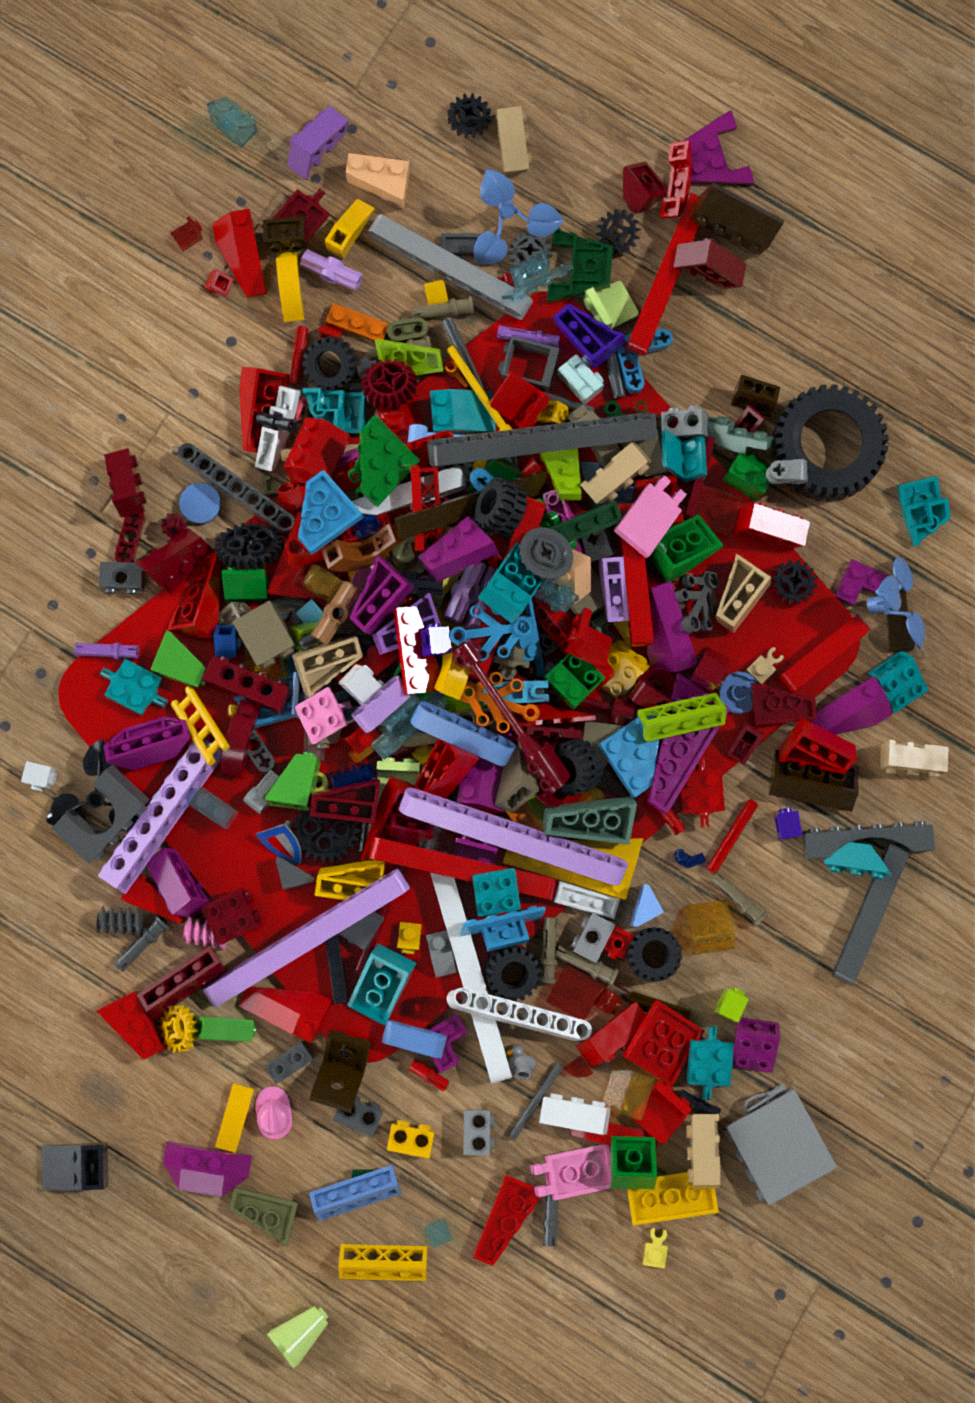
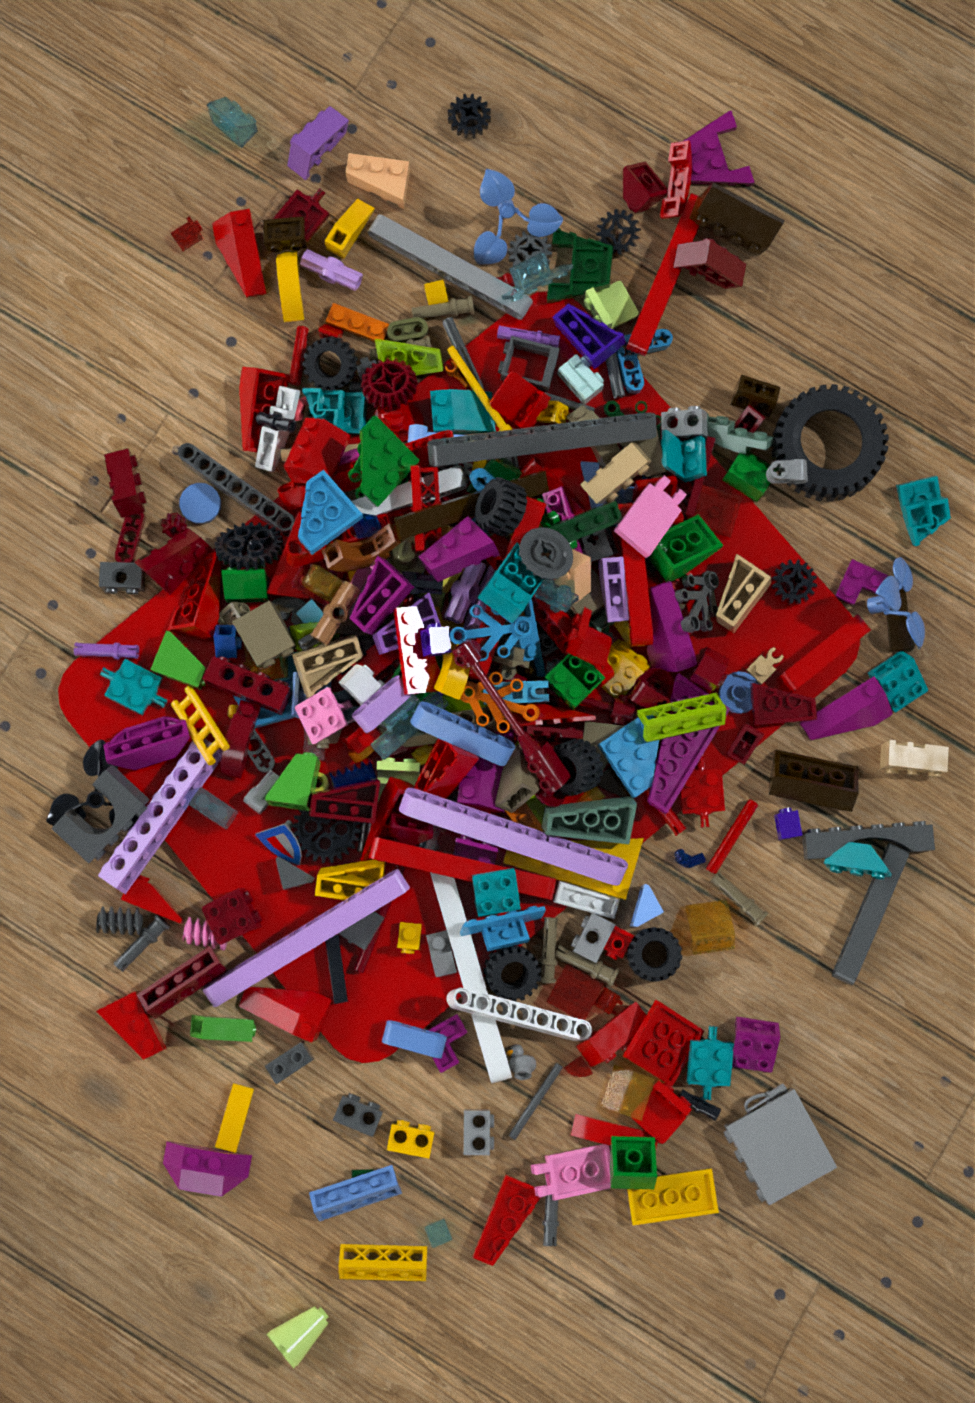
white brick [21,761,57,792] -> none
black slope [42,1142,109,1191] -> none
magenta wedge [147,847,214,918] -> none
yellow gear [159,1005,198,1053] -> none
red slope [204,269,234,297] -> none
olive wing [229,1187,298,1247] -> none
bright pink piece [256,1087,292,1139] -> none
olive tile [261,476,282,497] -> none
dark brown bracket [309,1030,372,1113] -> none
teal slope [347,944,416,1025] -> none
red axle [408,1058,450,1092] -> none
dark grey tile [441,233,481,256] -> none
tan wedge [495,106,532,174] -> none
white brick [539,1093,611,1135] -> none
lime wing [540,448,581,500] -> none
dark brown axle [629,991,691,1020] -> none
light yellow plate [643,1227,668,1269] -> none
tan wedge [686,1114,720,1189] -> none
lime brick [713,987,749,1022] -> none
wedge [731,502,810,548] -> none
red wedge [779,717,857,774] -> none

